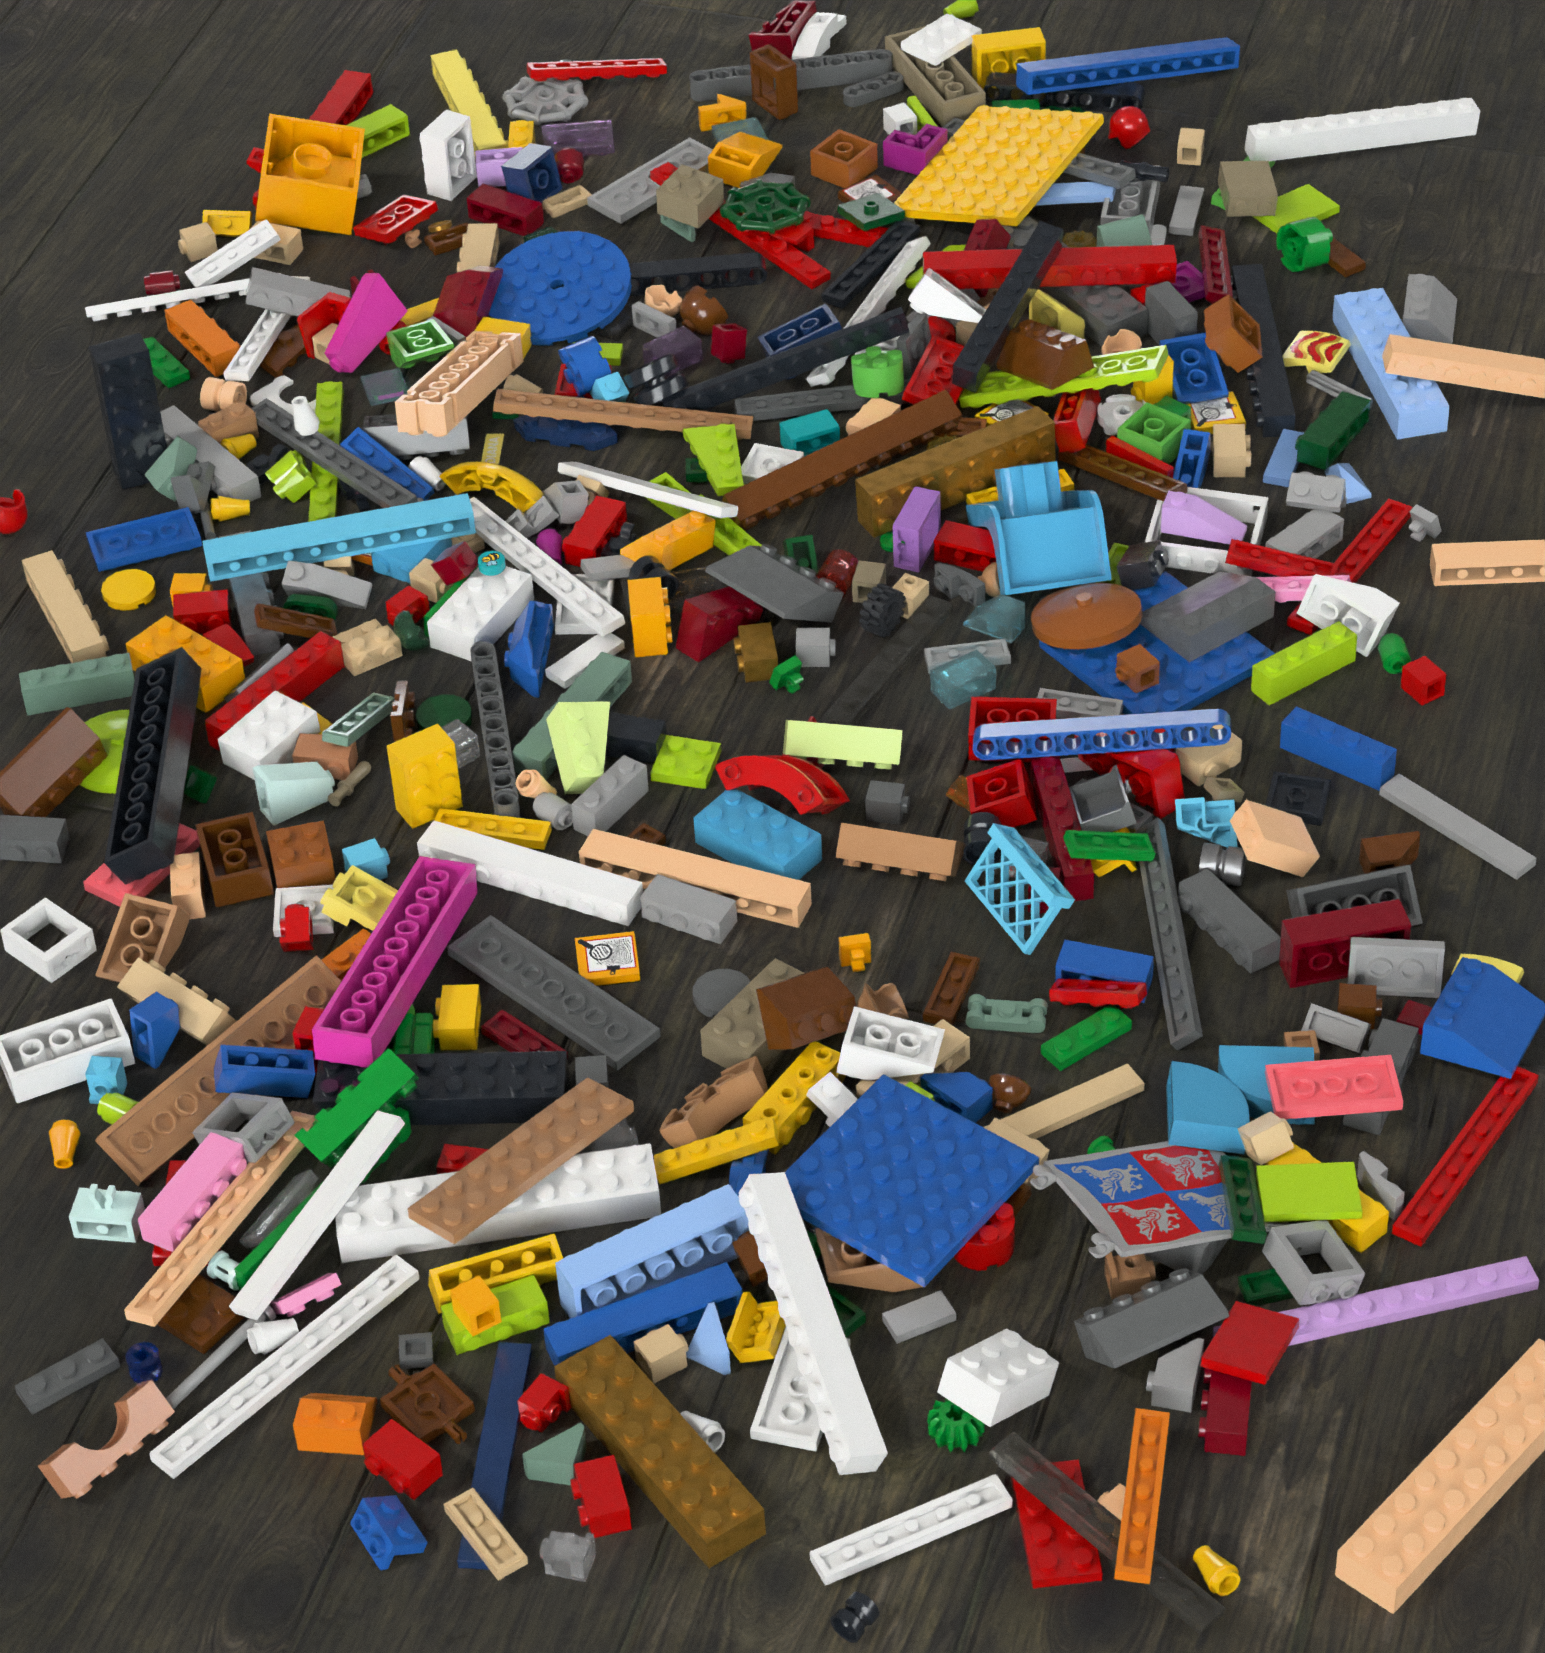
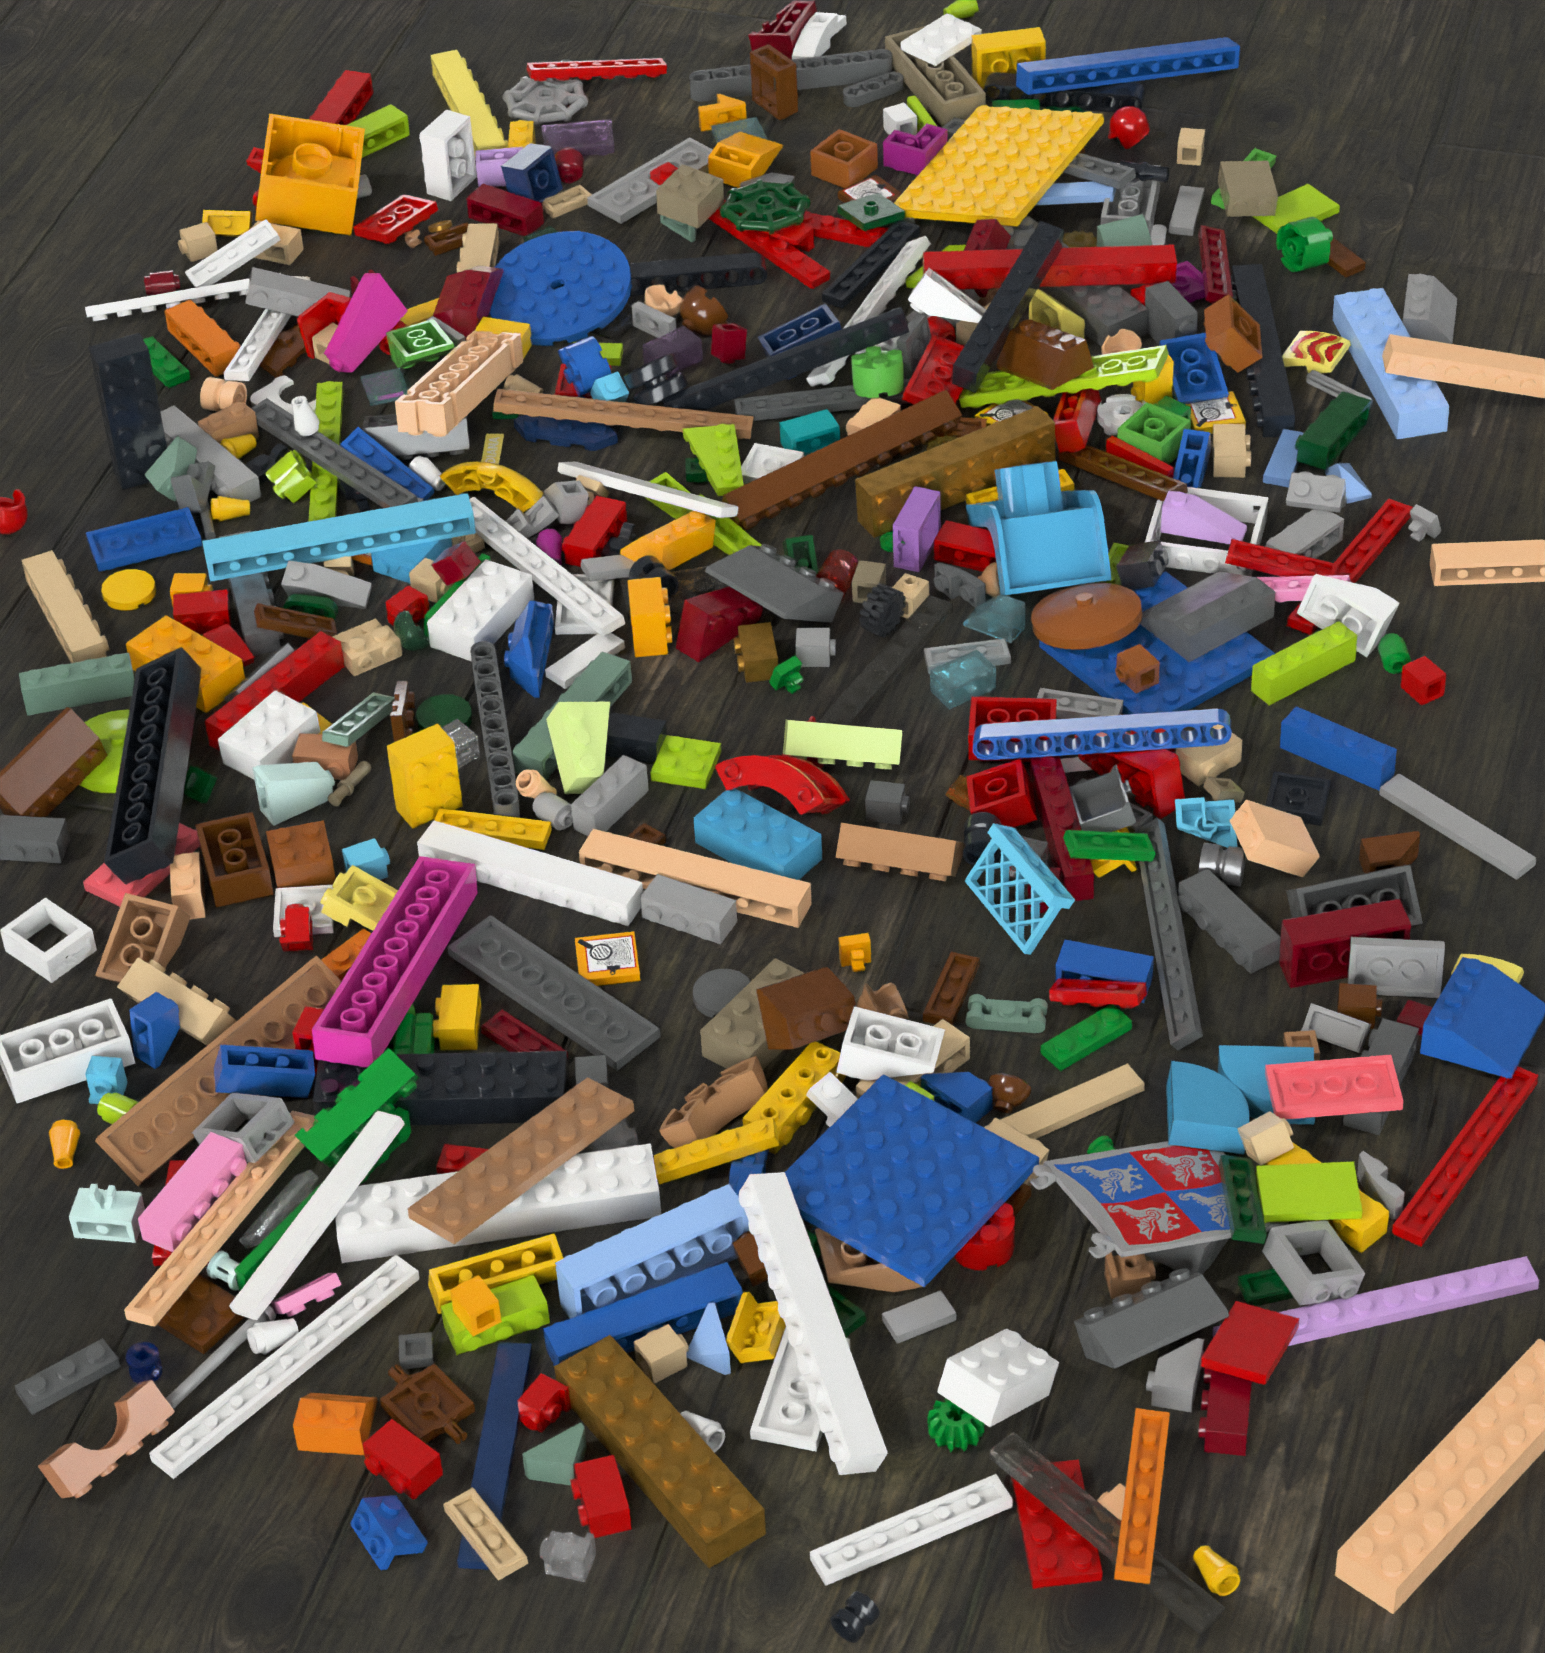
teal tile [478,551,506,576] -> none
white brick [1244,98,1480,161] -> none

